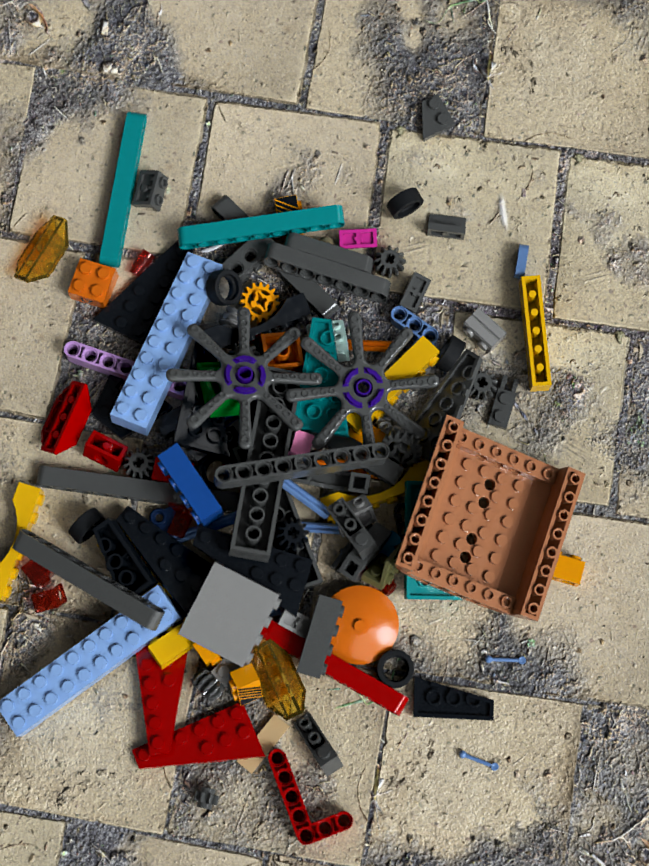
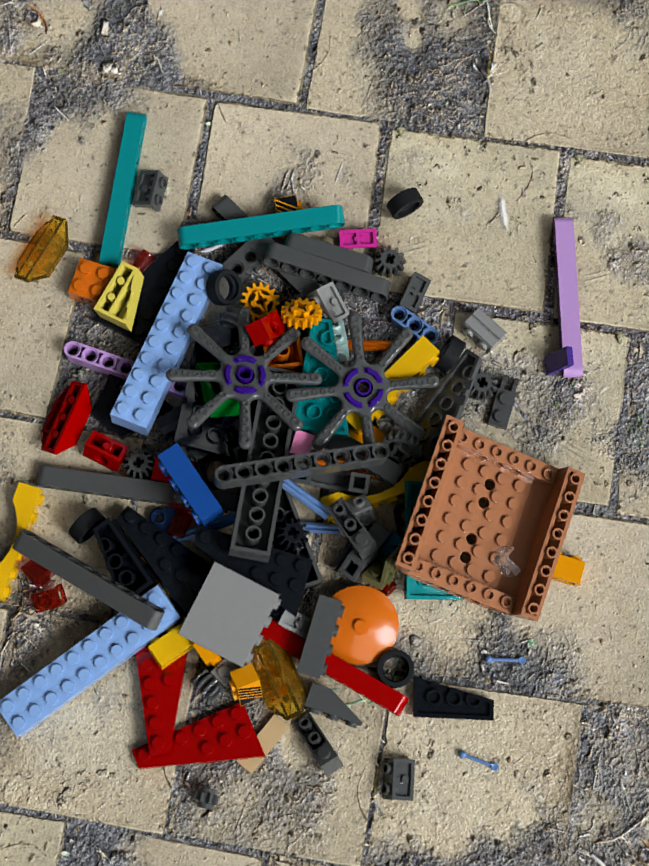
red beam [268,749,353,845] -> none
dark grey wing [421,94,455,141] -> none
dark grey panel [427,214,466,240] -> none
medium blue beam [514,244,529,279] -> none
yellow brick [519,275,552,392] -> none
none -> light yellow wedge [94,261,144,332]
none -> red brick [245,310,287,347]
none -> light orange gear [281,298,322,330]
none -> dark grey slope [305,682,362,728]
none -> light grey bracket [307,281,349,324]
none -> dark grey bracket [381,758,415,801]
none -> clear bracket [493,545,521,577]
none -> dark purple tile [545,346,574,375]
none -> lavender beam [553,217,583,378]

